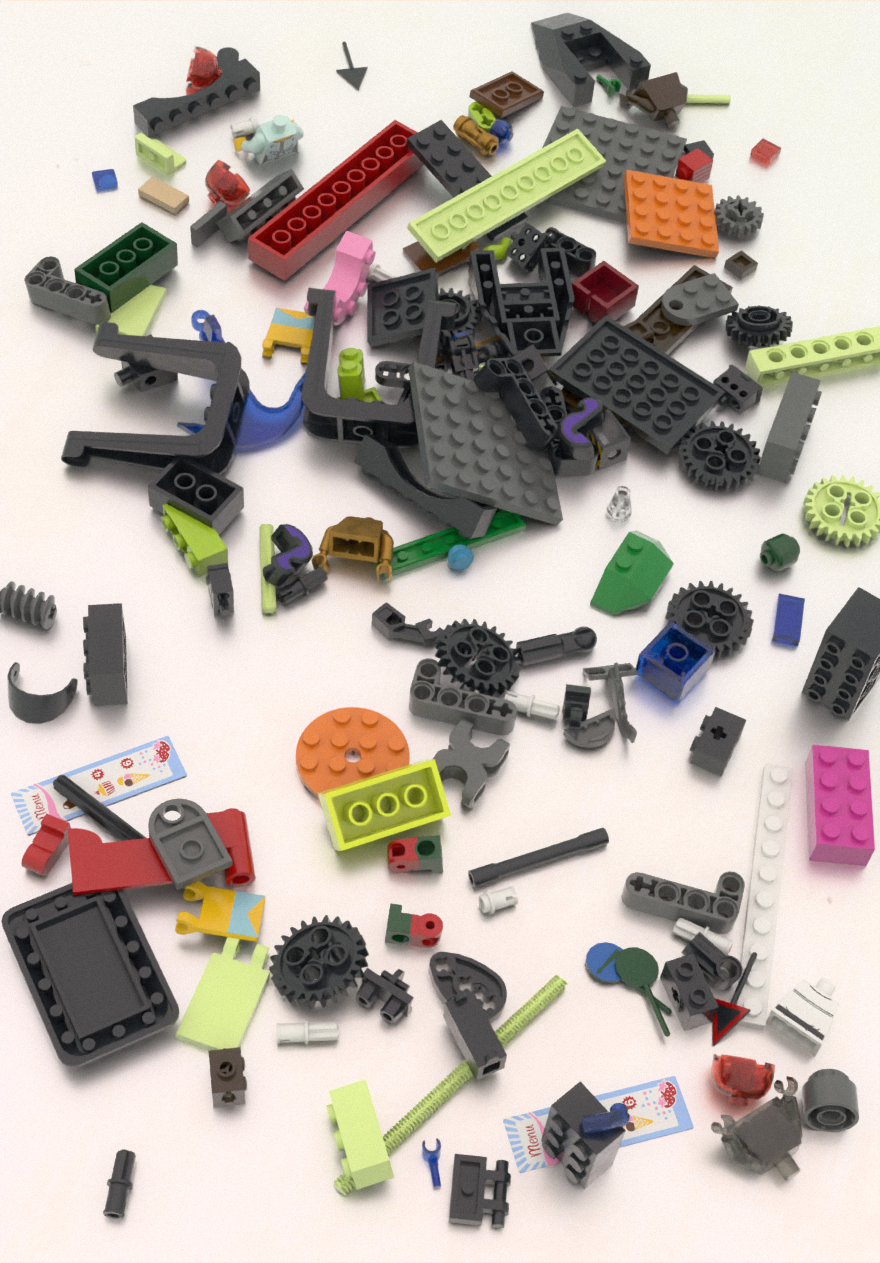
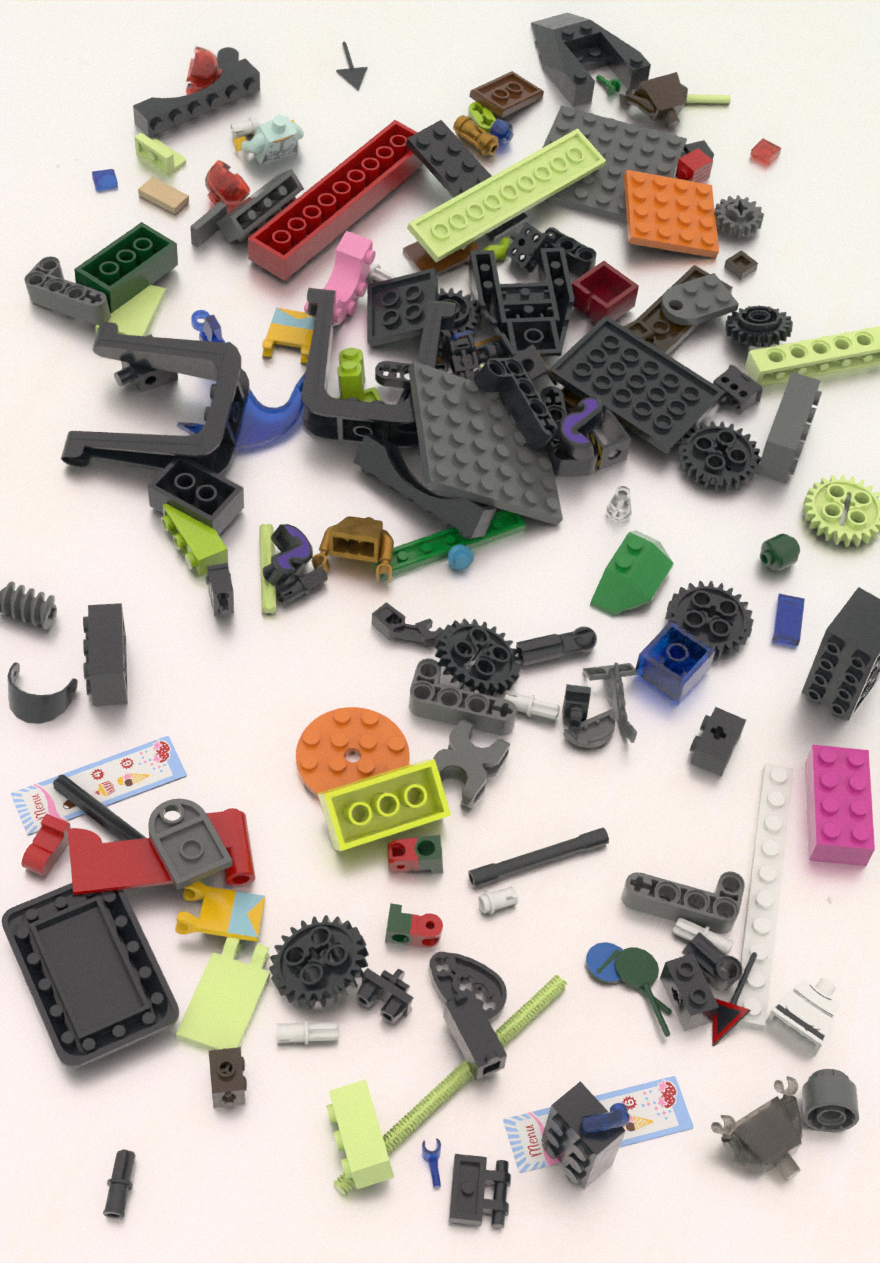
clear red cylinder [711,1054,776,1107] -> none

